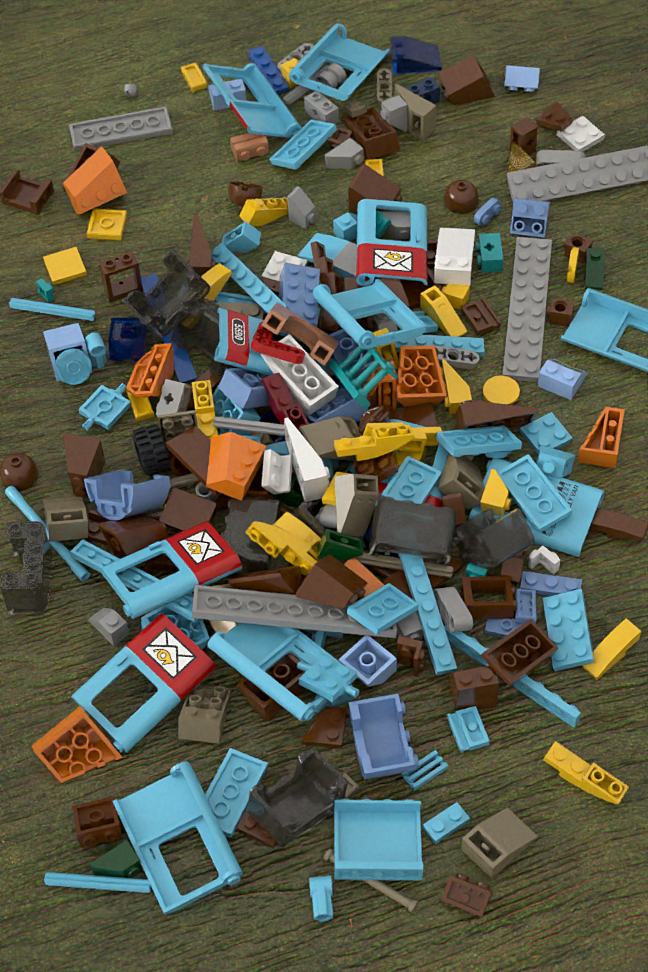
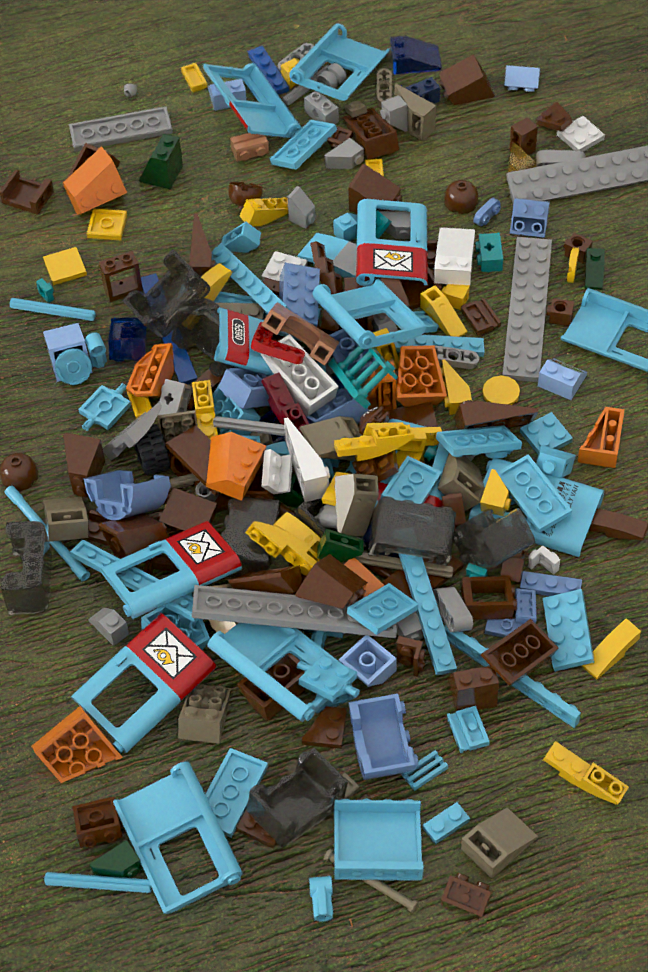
none -> light grey wedge [103,402,162,460]
none -> dark green slope [139,134,183,190]
none -> teal plate [424,445,438,462]

